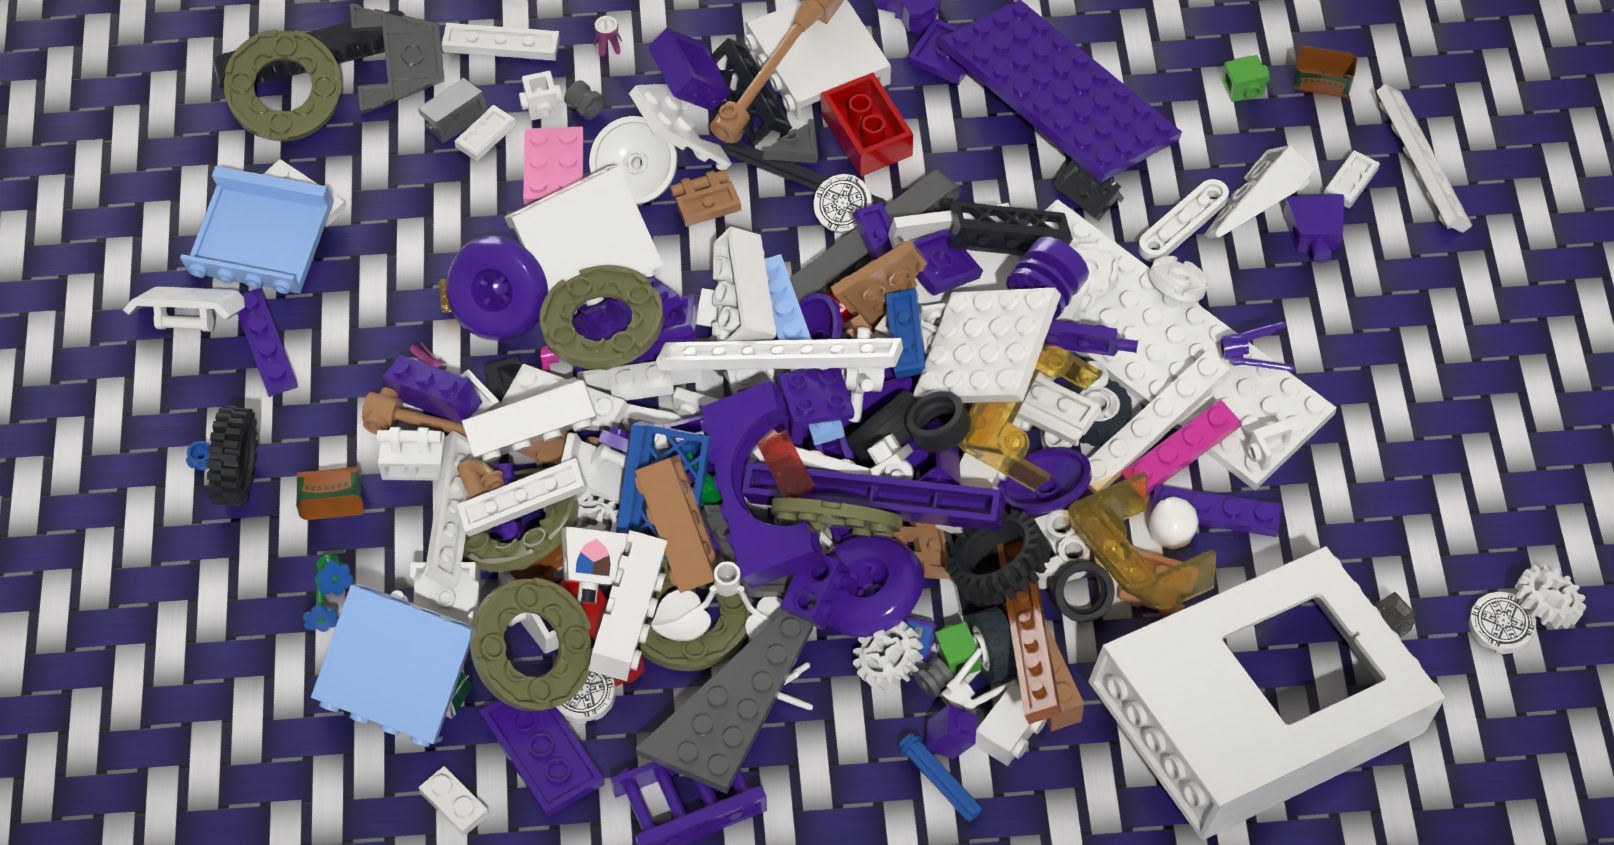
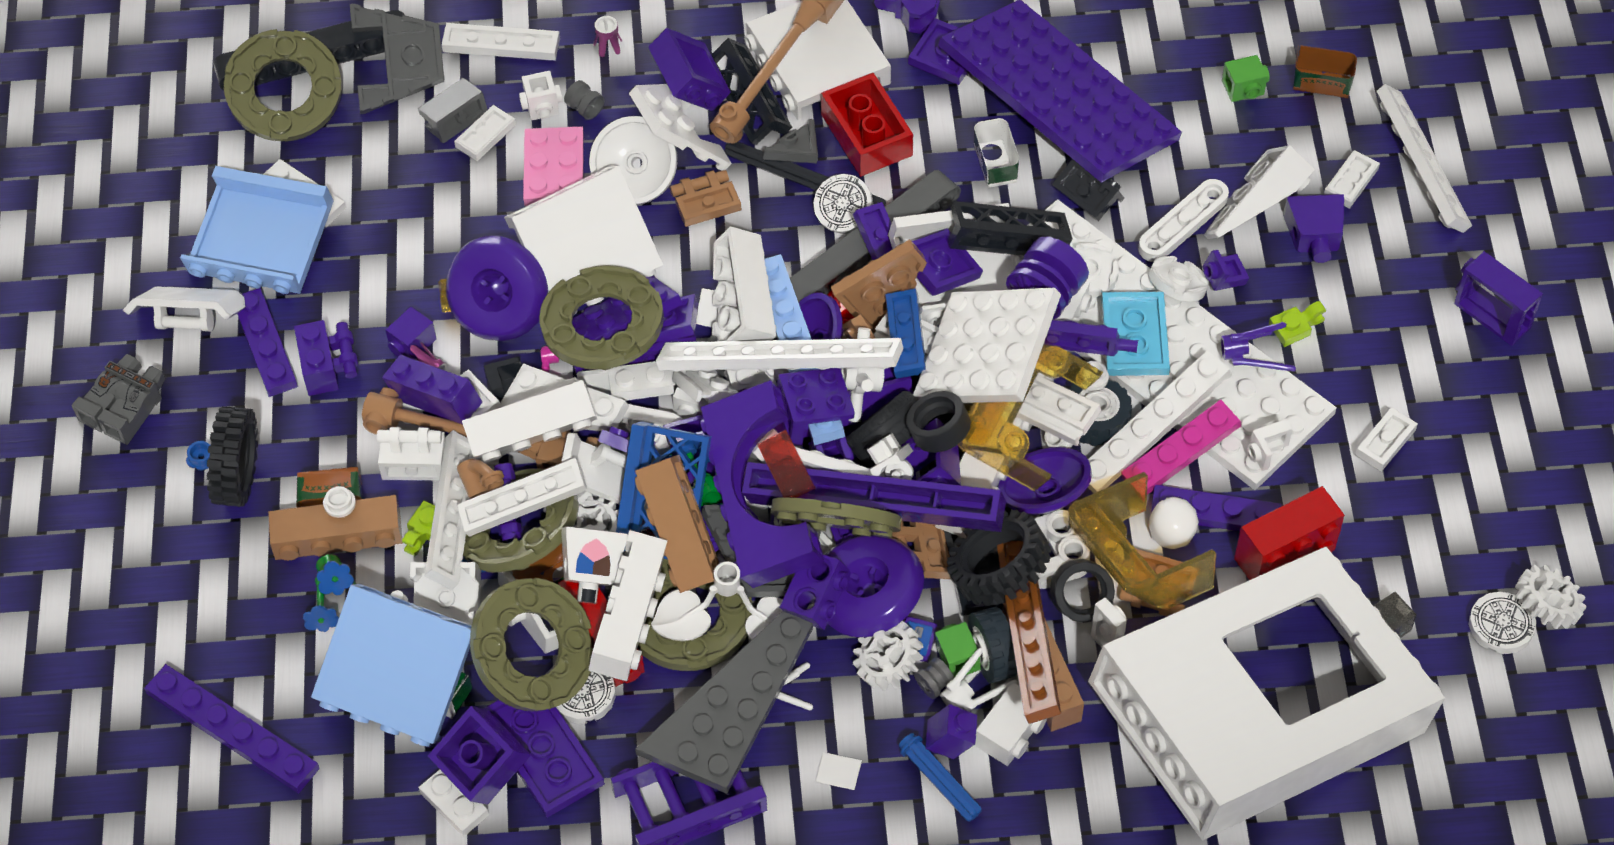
none -> dark grey hips [71,354,165,445]
none -> dark purple plate [144,664,320,794]
none -> medium nougat brick [268,495,403,561]
none -> dark purple brick [294,320,358,396]
none -> white plate [323,486,356,518]
none -> dark purple brick [386,307,437,360]
none -> lime plate [402,501,435,556]
none -> dark purple brick [428,706,531,805]
none -> white plate [672,370,739,403]
none -> white sticker [815,752,862,790]
none -> white piece [974,118,1019,188]
none -> white plate [1090,597,1127,647]
none -> medium azure plate [1101,292,1170,376]
none -> dark purple bracket [1202,250,1249,291]
none -> red brick [1234,486,1345,580]
none -> lime plate [1269,301,1326,347]
none -> white plate [1355,407,1418,472]
none -> dark purple window [1454,251,1543,346]

